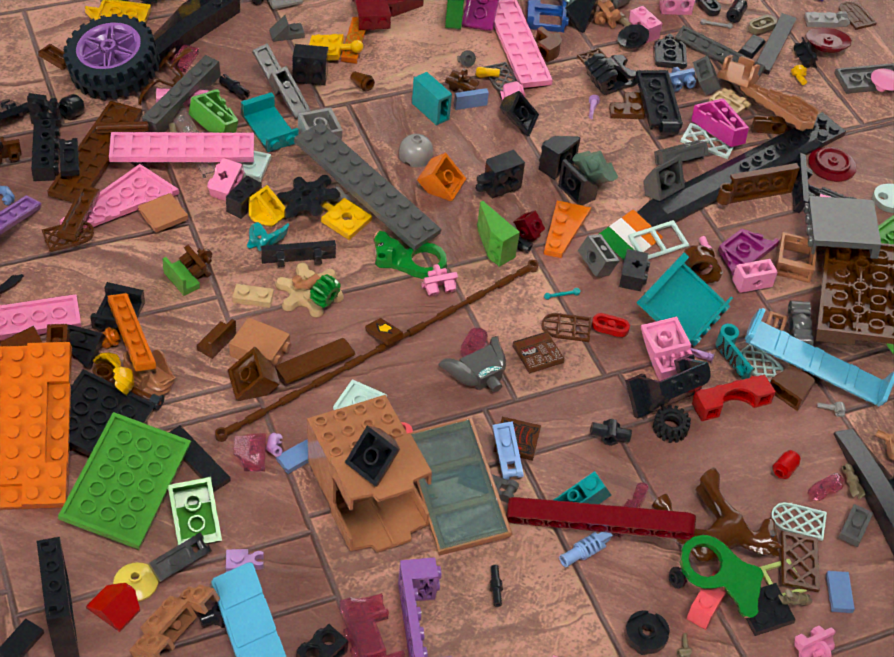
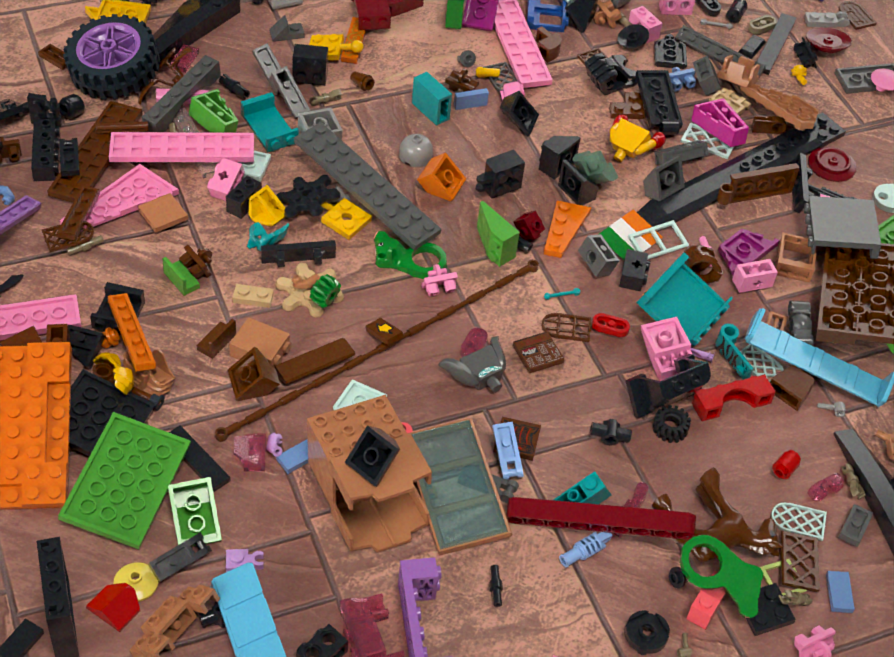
lavender piece [589,95,600,119] -> none
none -> dark tan bar [66,235,104,256]
none -> dark tan piece [309,89,342,106]
none -> yellow torso [609,115,666,162]

